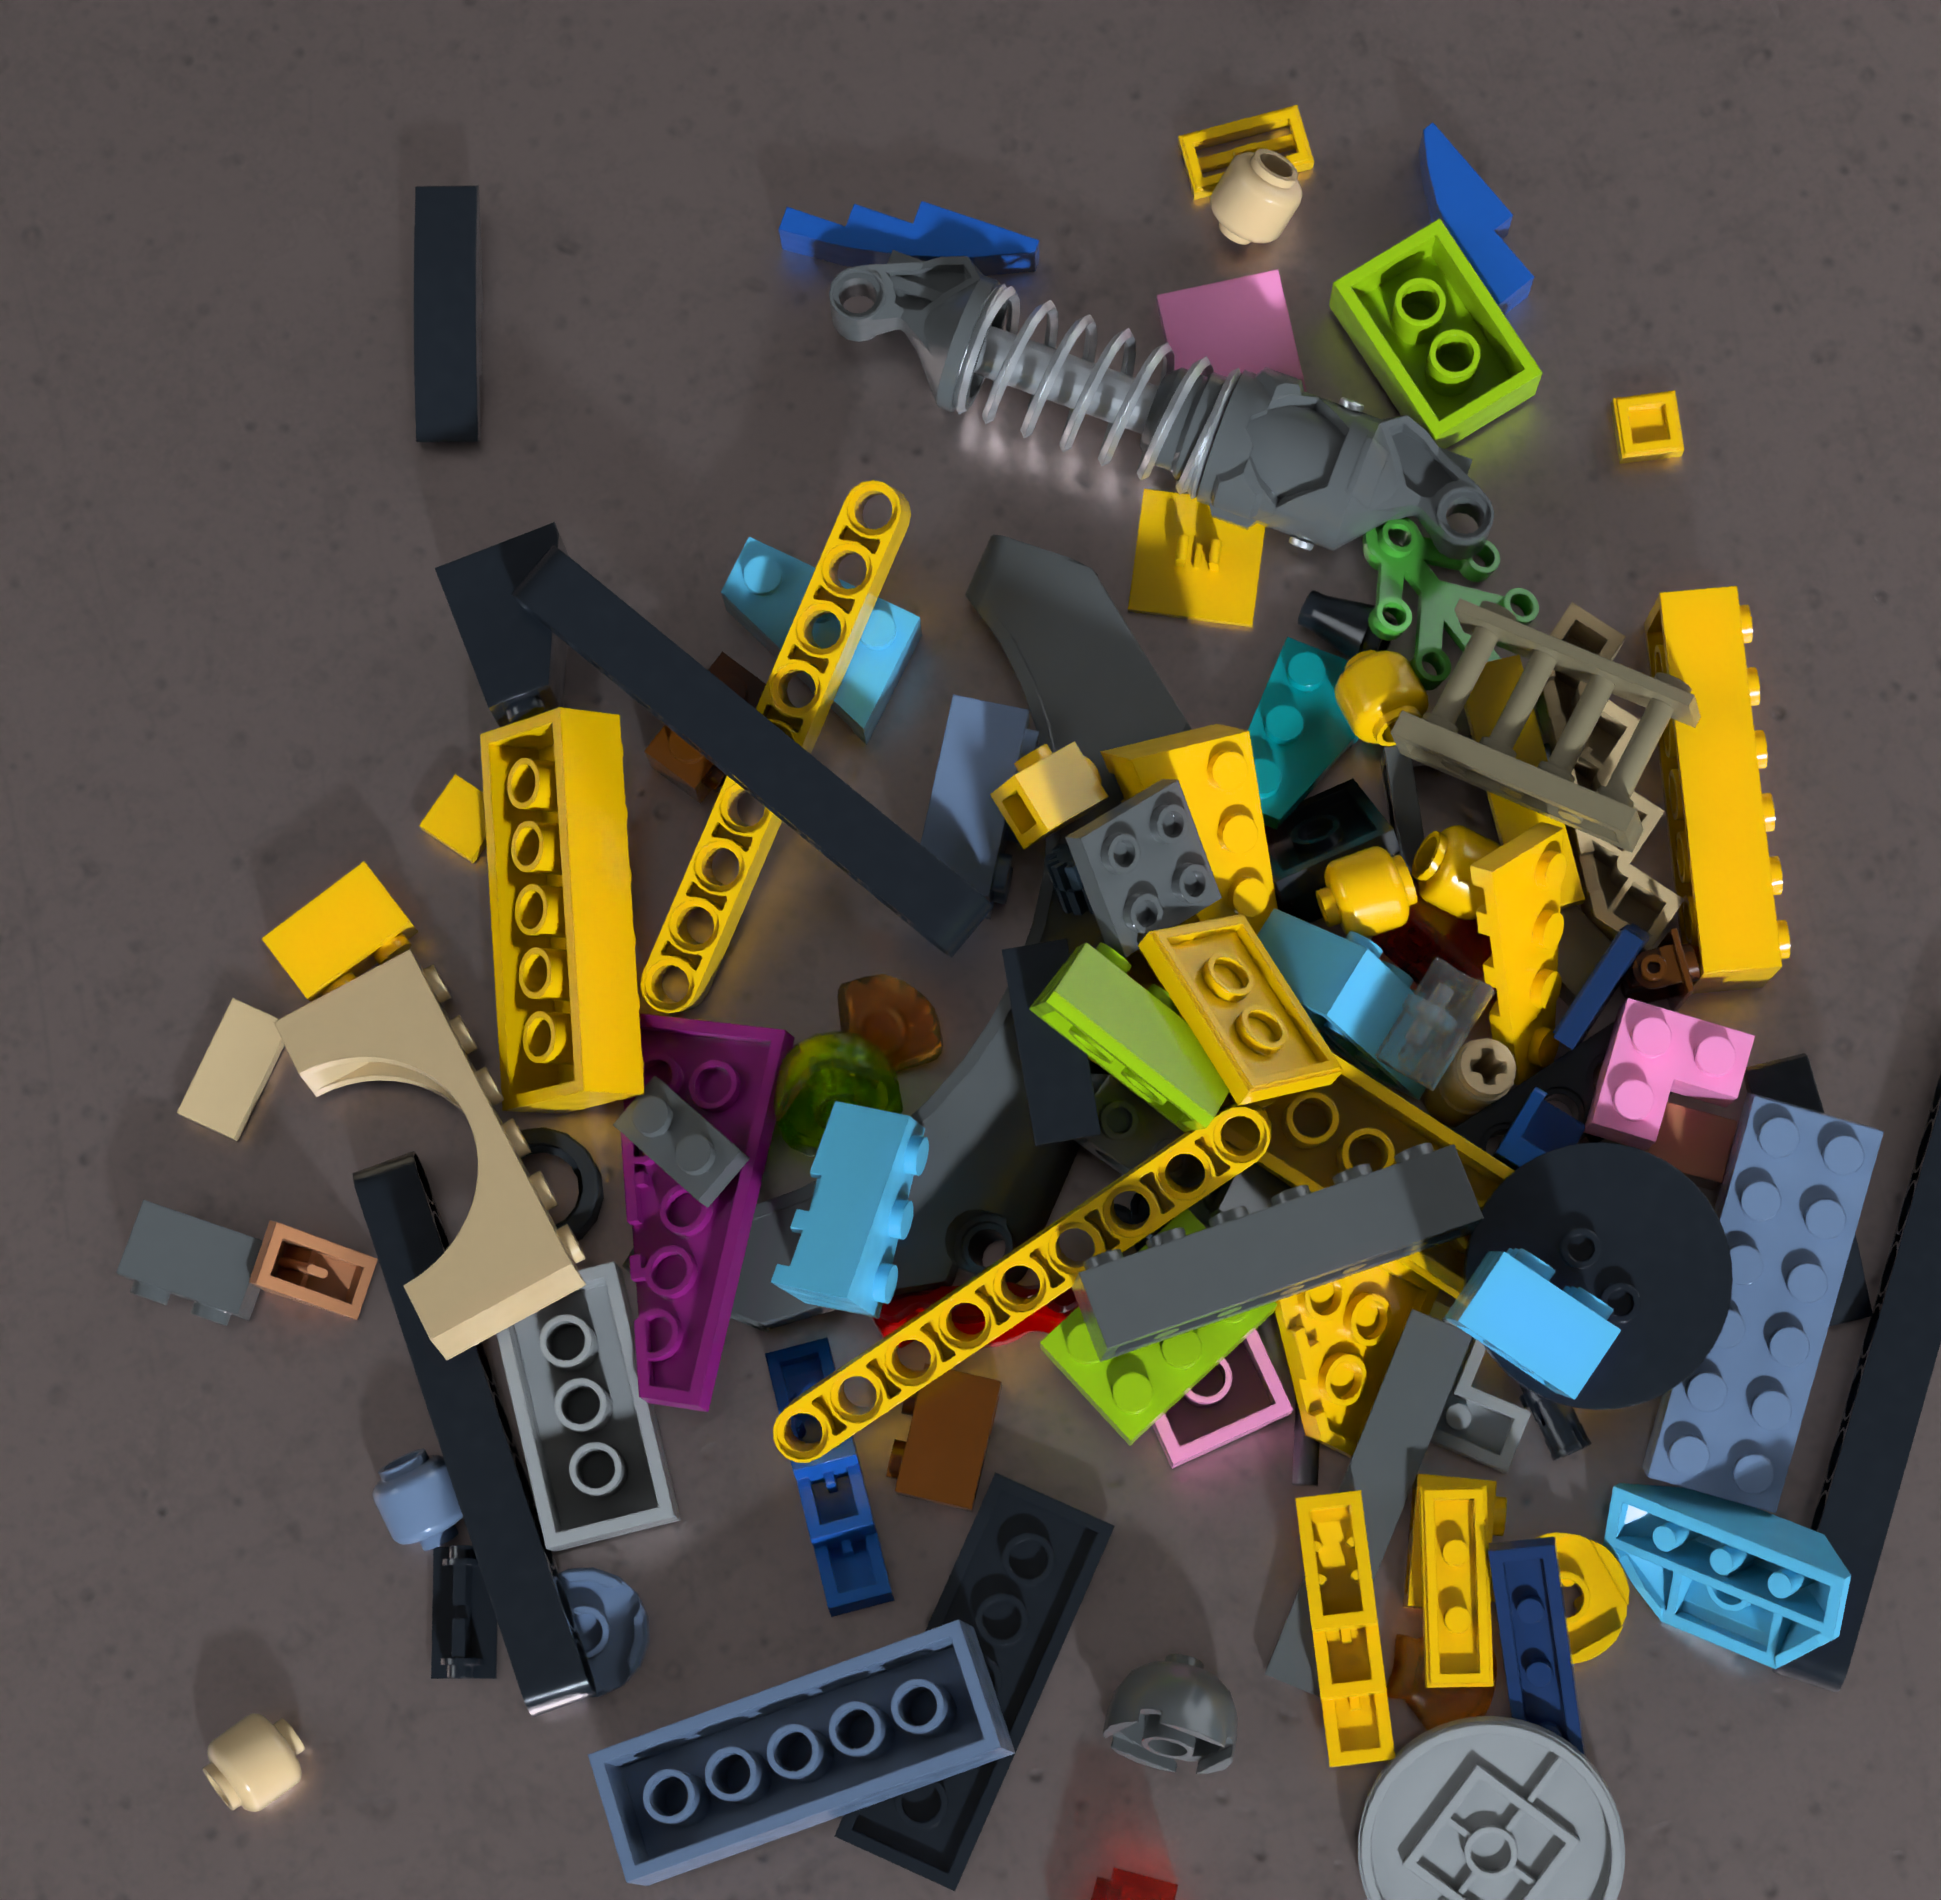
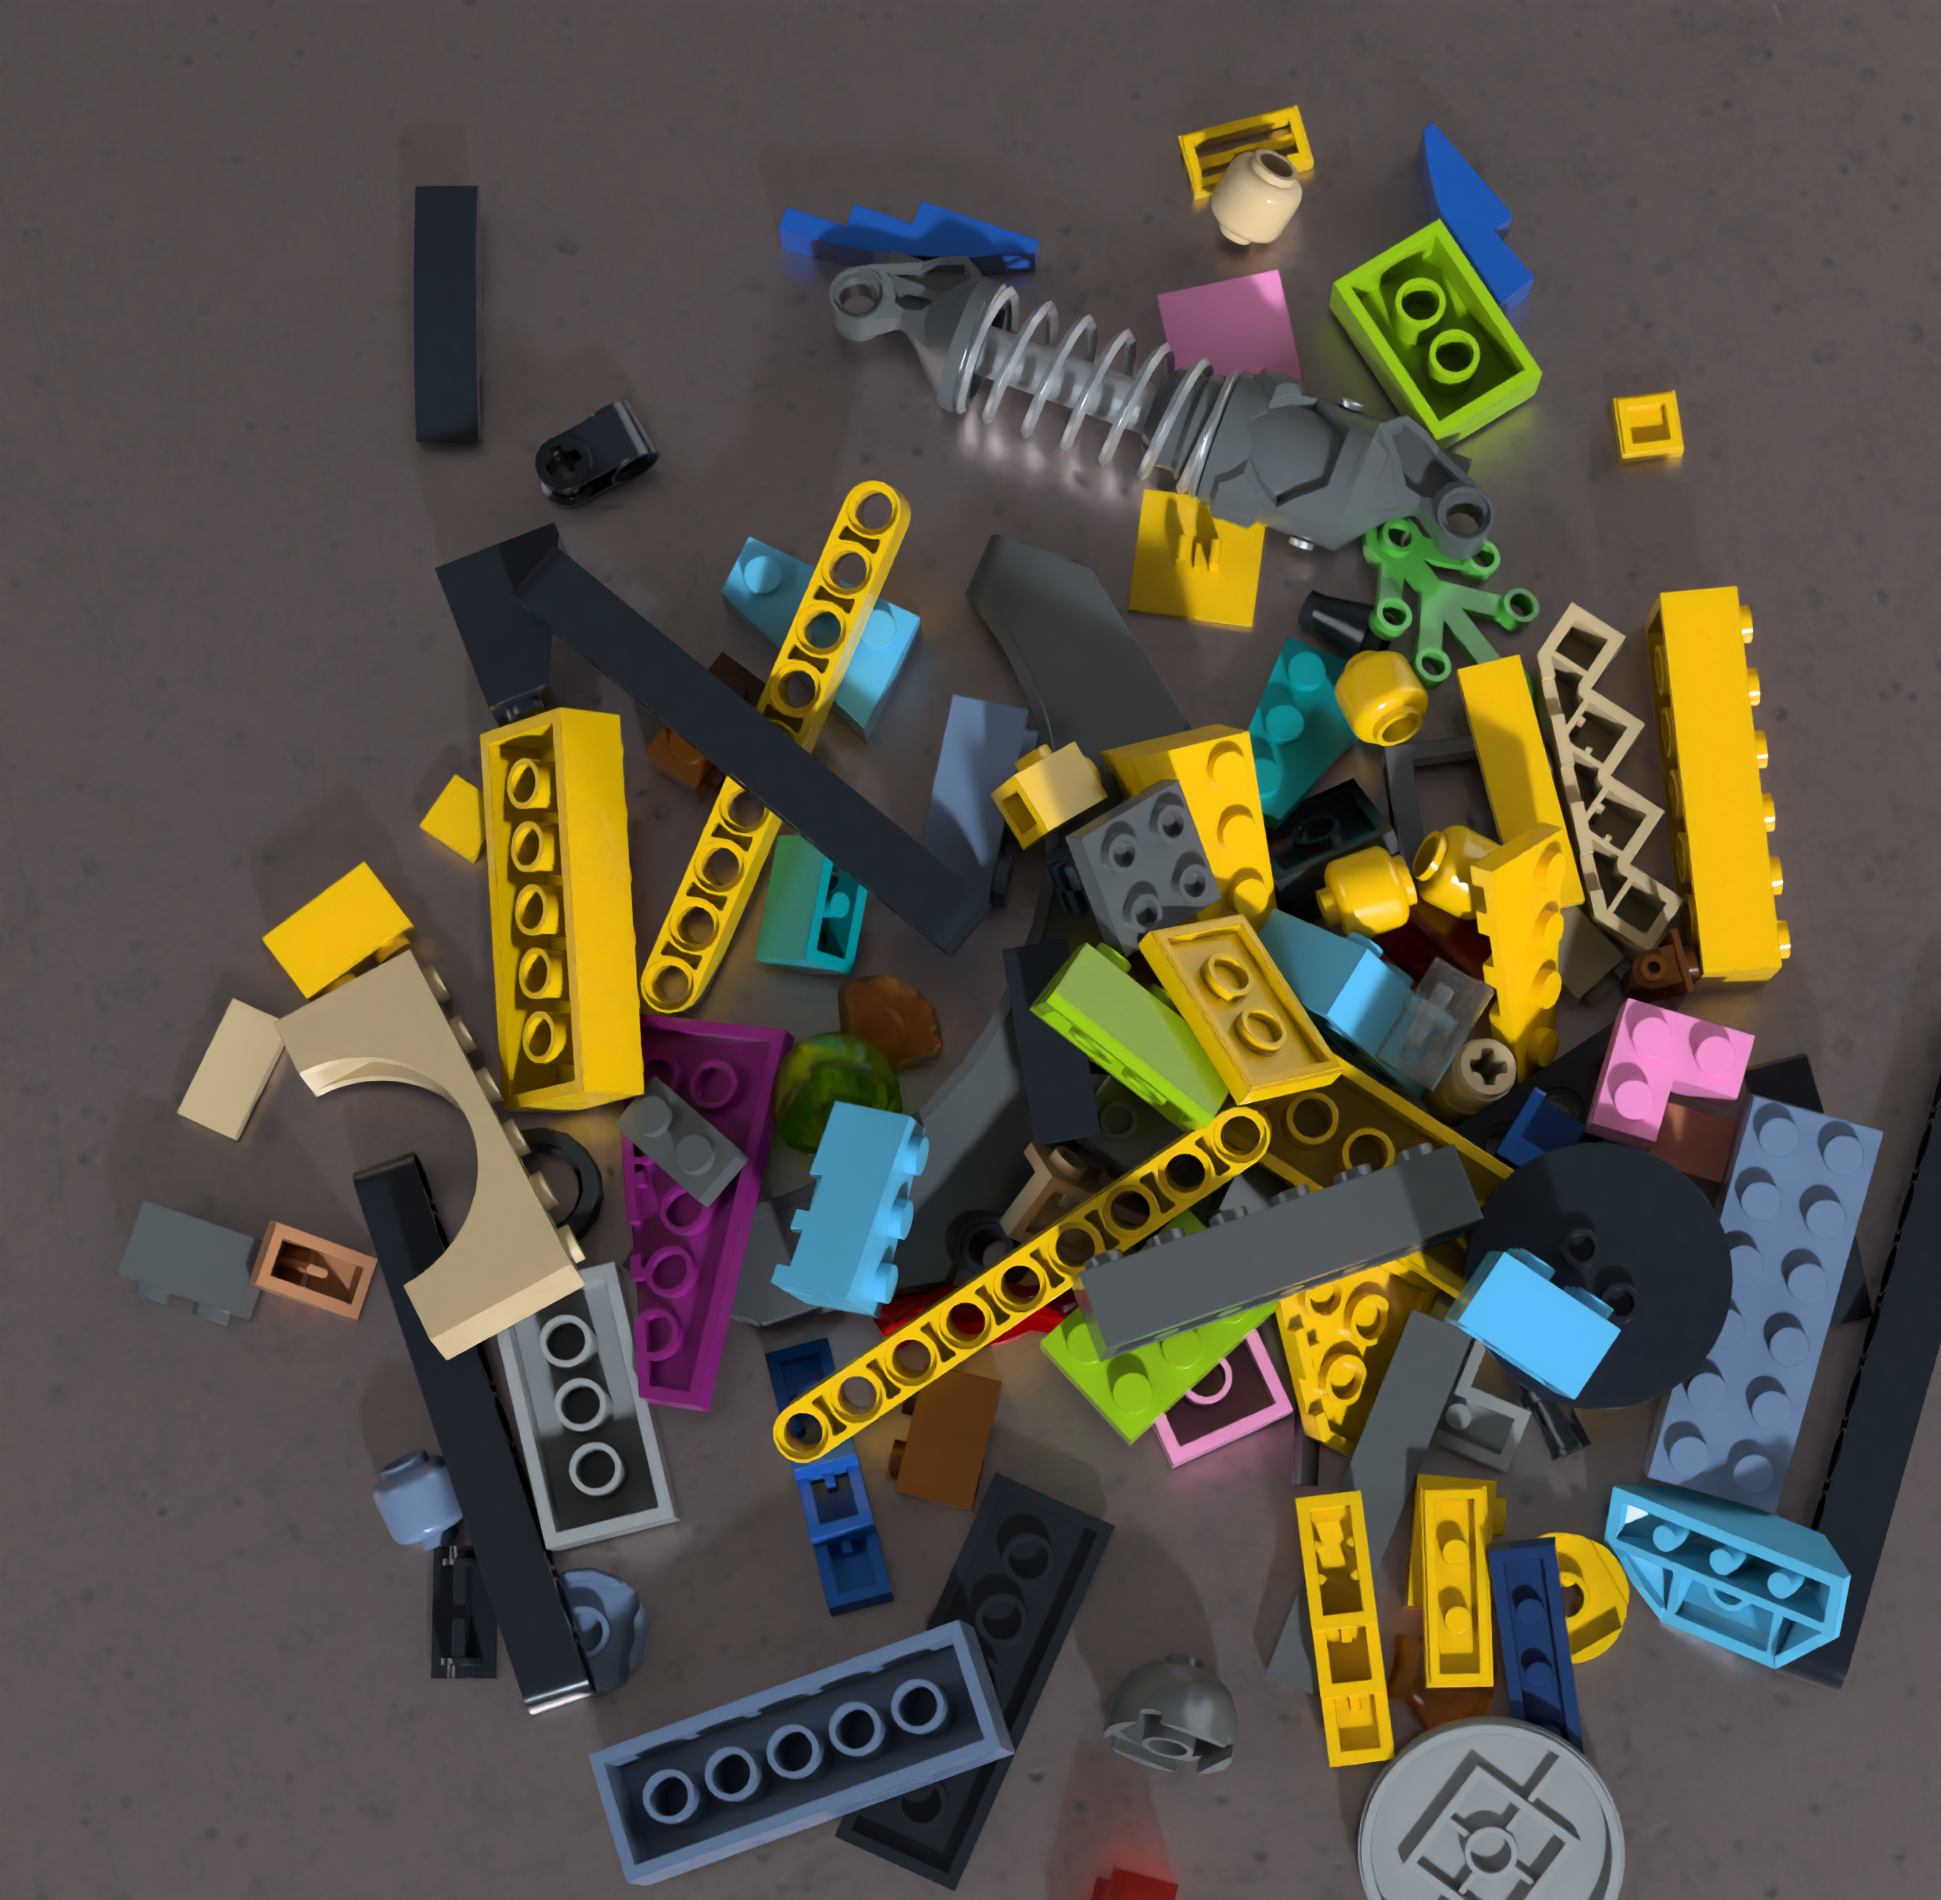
tan head [202,1713,305,1812] -> none
dark tan fence [1391,598,1701,853] -> none
dark blue tile [1553,923,1652,1050] -> none
none -> black piece [535,400,660,509]
none -> teal brick [755,835,867,975]
none -> light nougat bracket [999,1141,1148,1261]

